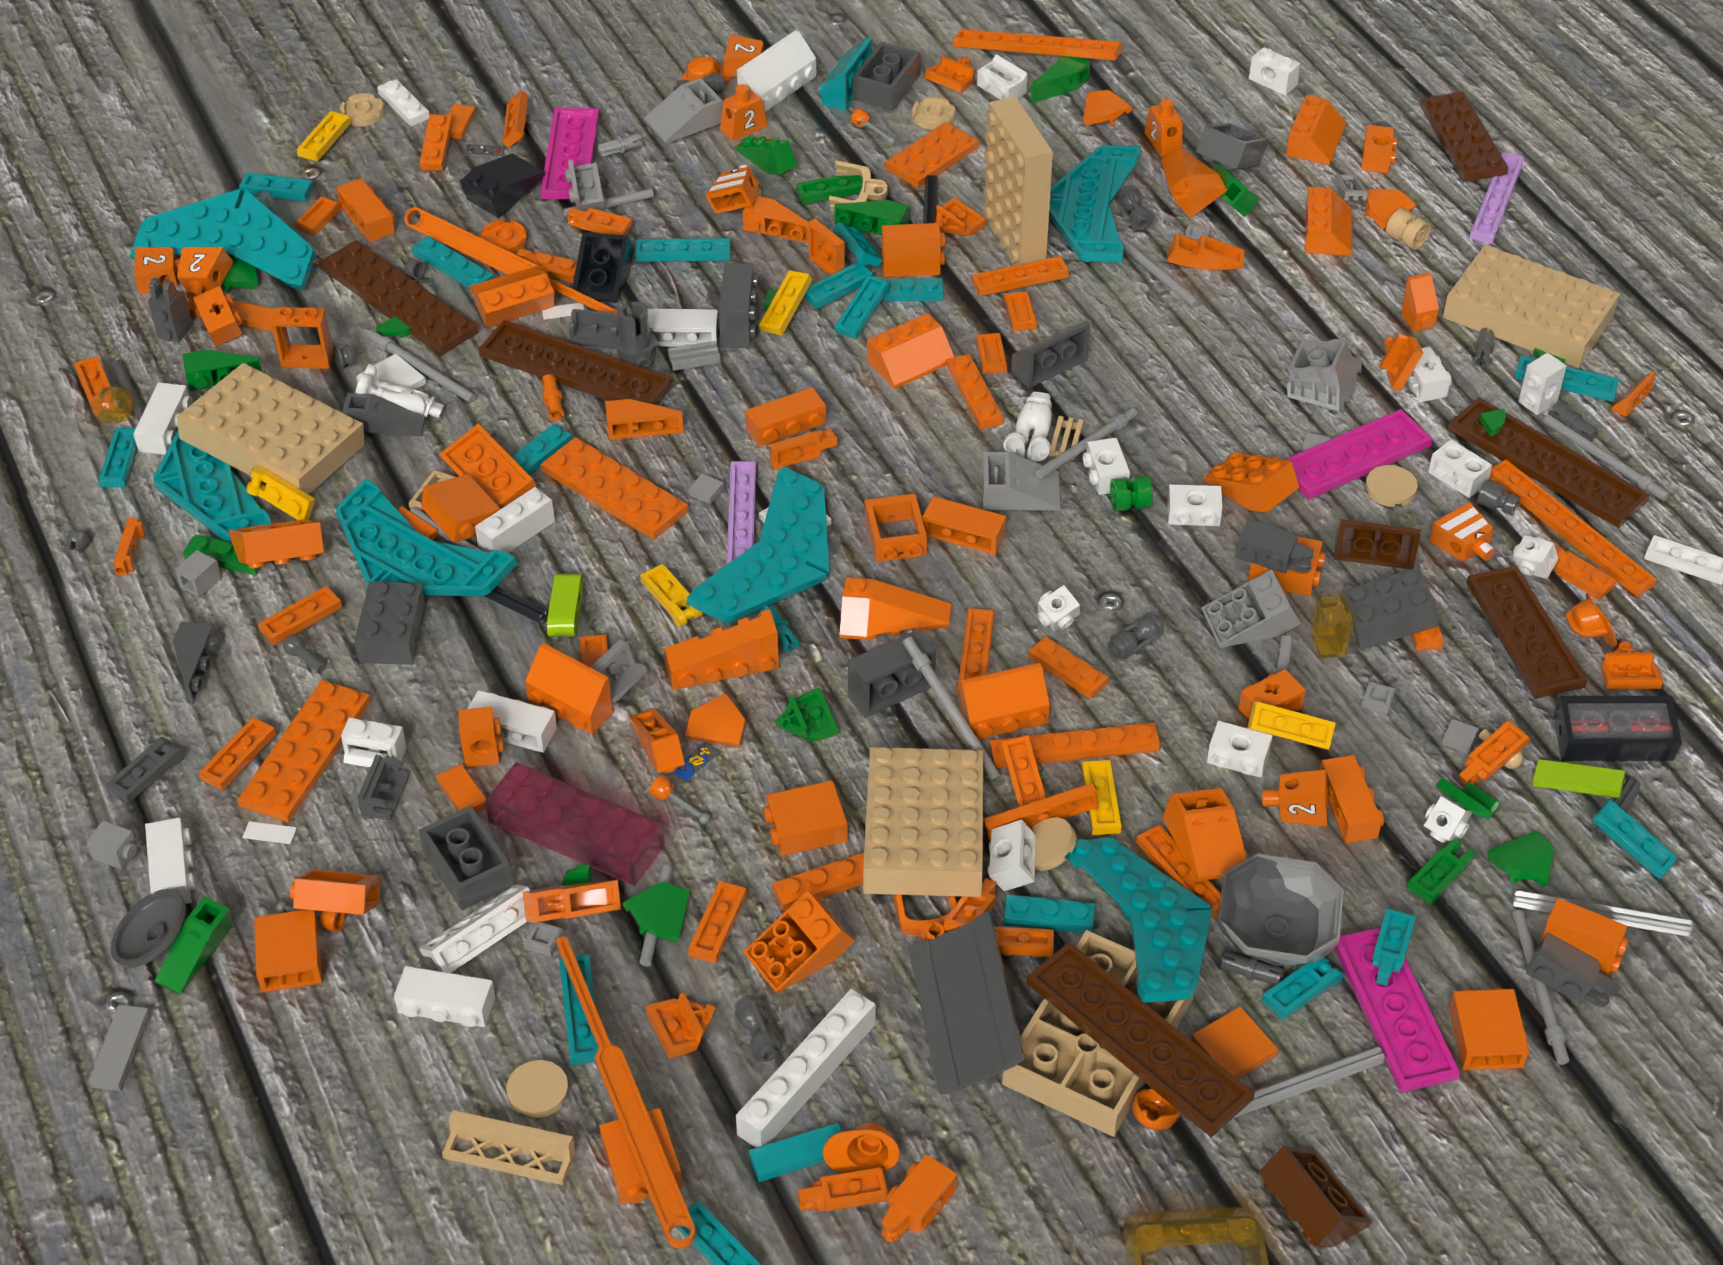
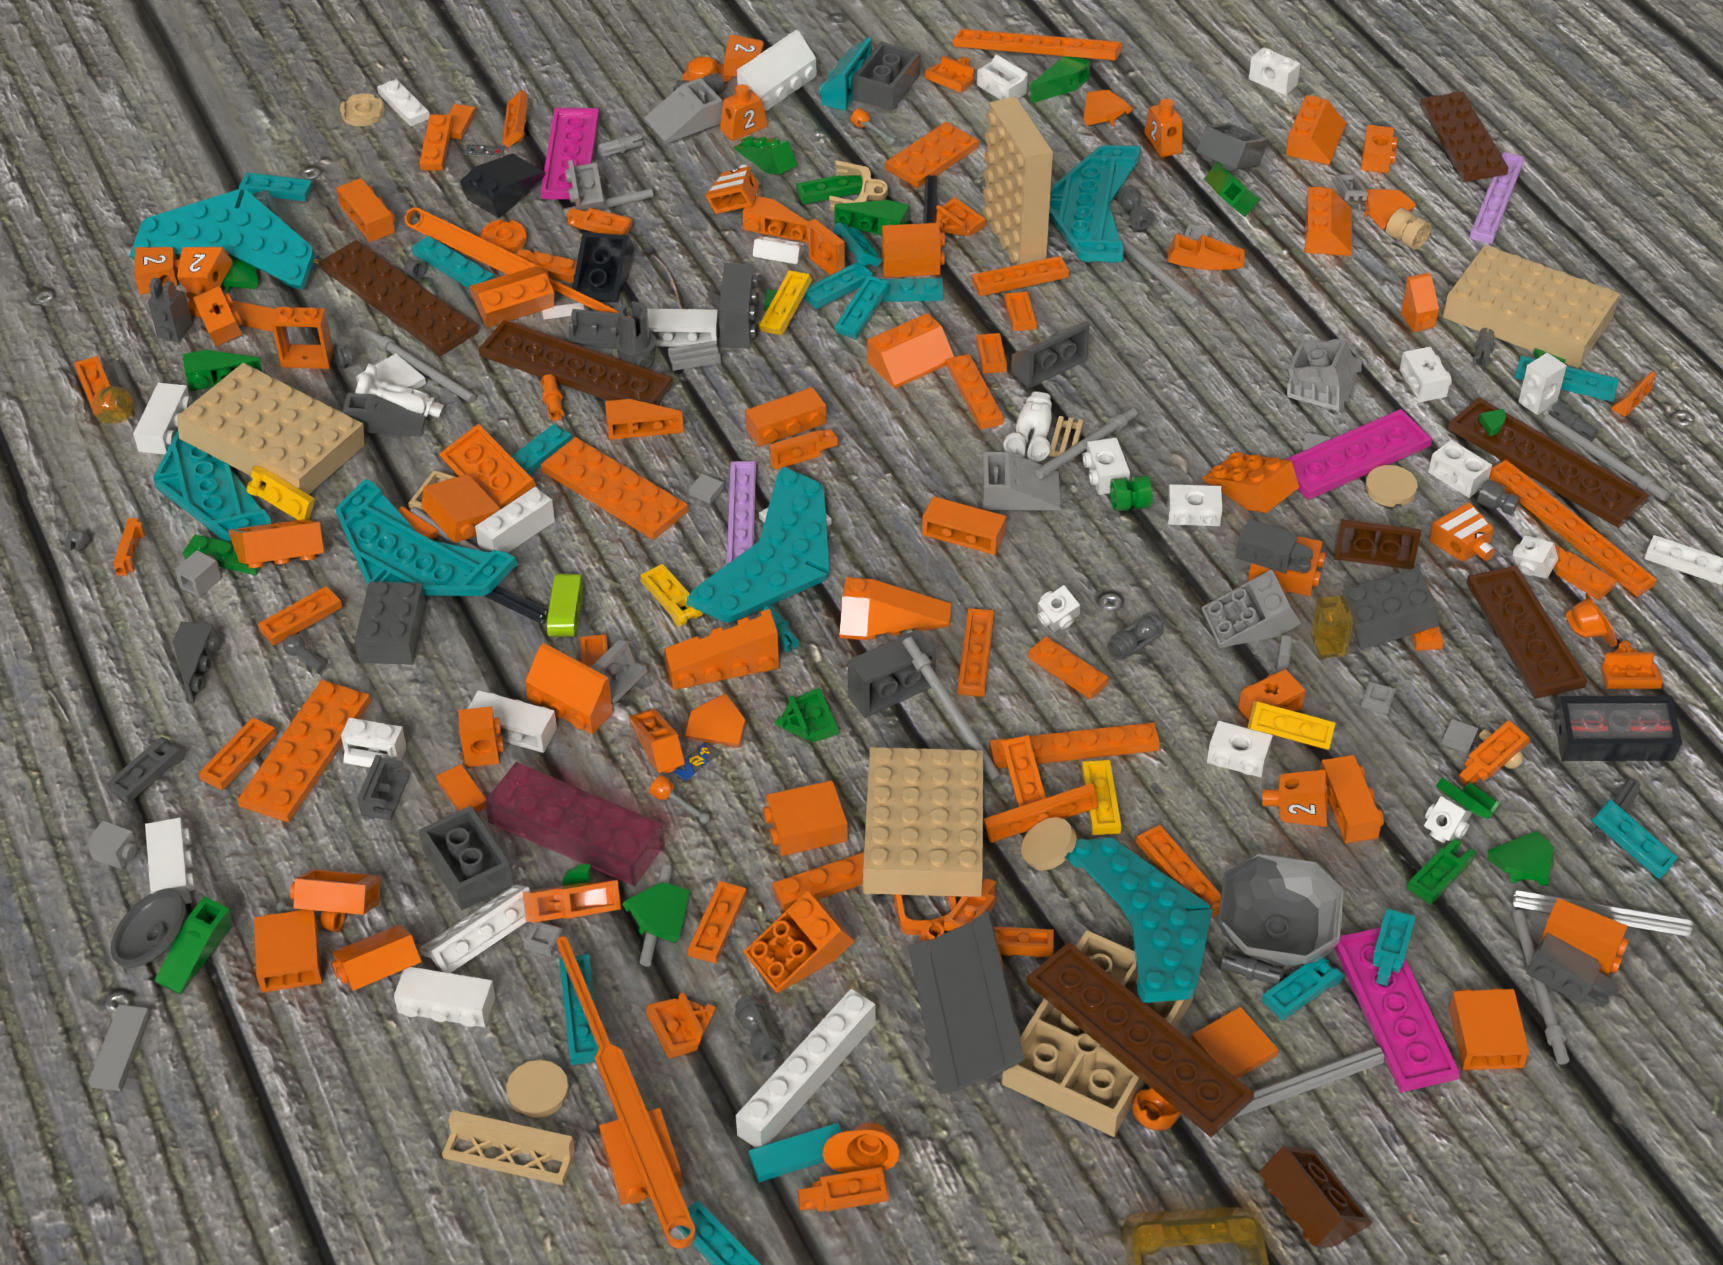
teal tile [98,428,137,487] -> none
white sticker [242,821,297,844] -> none
orange tile [295,196,341,235] -> none
yellow plate [297,111,351,162] -> none
green tile [376,316,411,338] -> none
teal plate [636,238,731,262] -> none
orange window [864,494,927,562] -> none
orange hinge [882,1154,958,1243] -> none
tan tile [912,97,956,130] -> none
orange slope [960,663,1050,739] -> none
white brick [988,820,1036,891] -> none
teal plate [1004,895,1095,933] -> none
orange wedge [1161,146,1228,218] -> none
orange slope [1162,788,1247,881] -> none
orange slope [1379,334,1423,391] -> none
lime tile [1533,759,1625,798] -> none
none -> orange brick [331,924,421,991]
none -> white slope [753,236,805,264]

